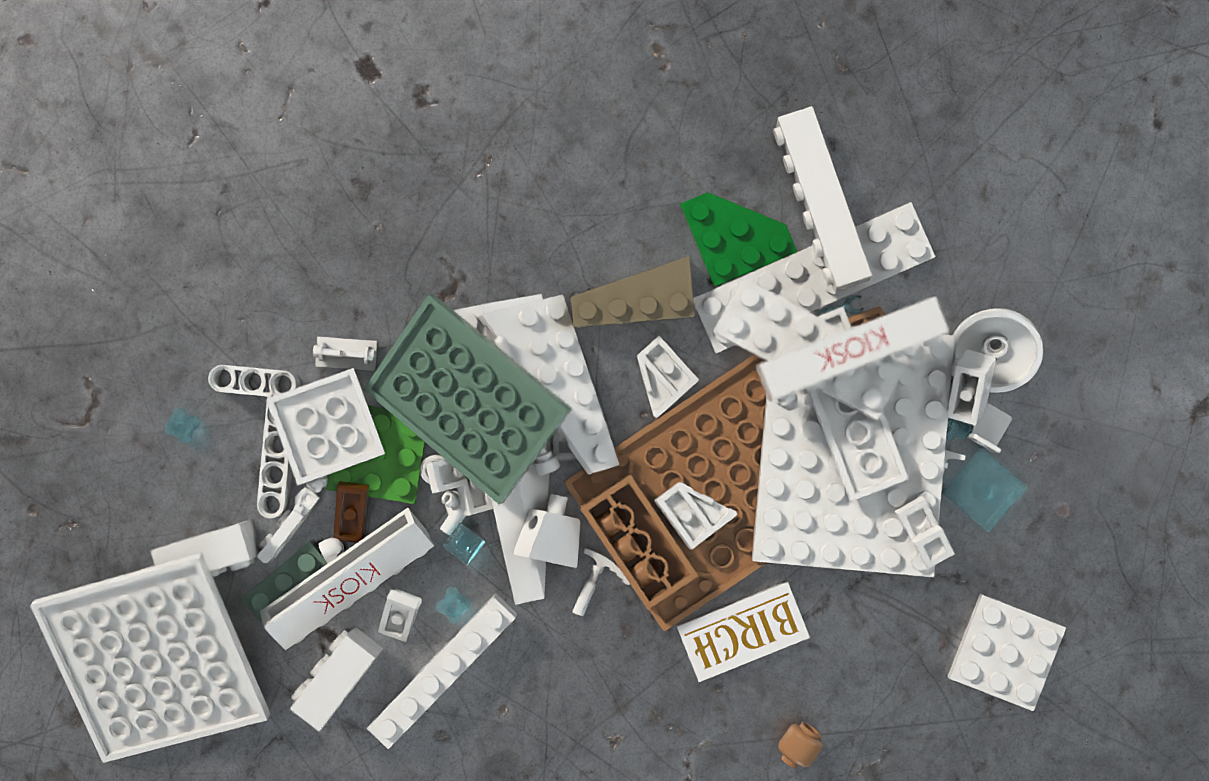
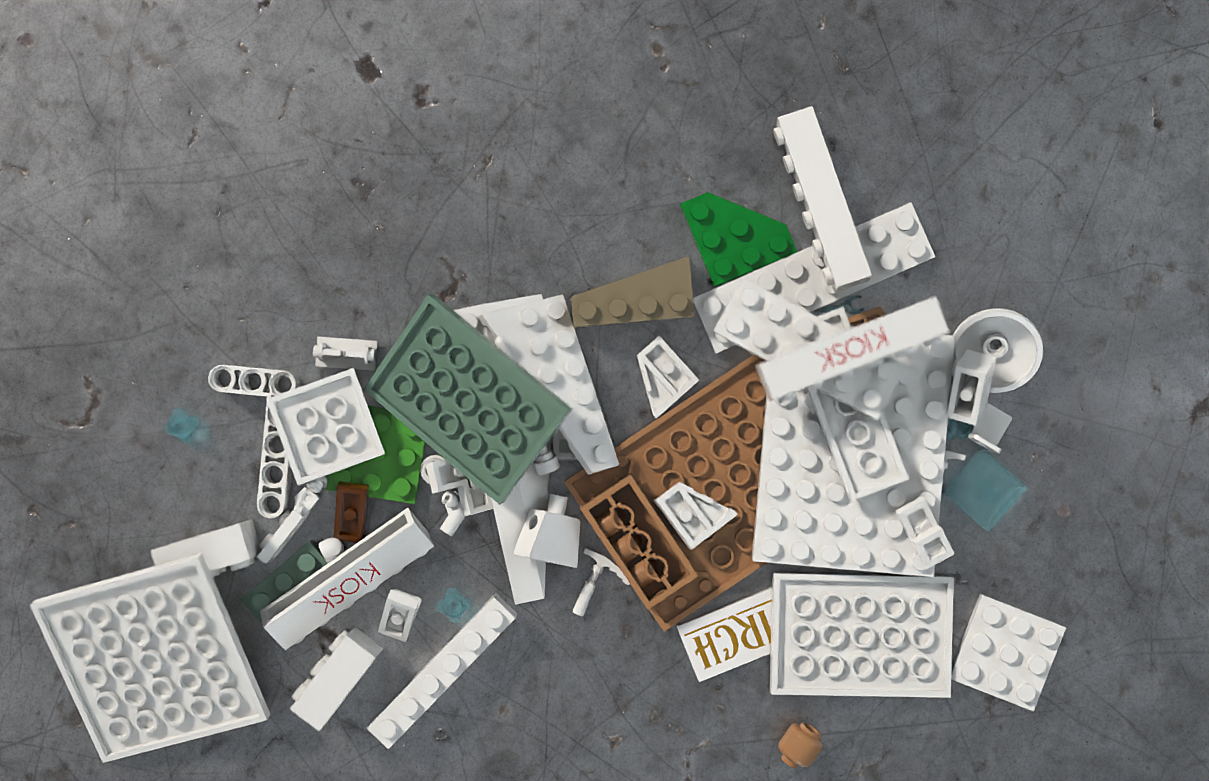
clear light blue plate [442,523,485,566] -> none
none -> white plate [770,572,954,698]

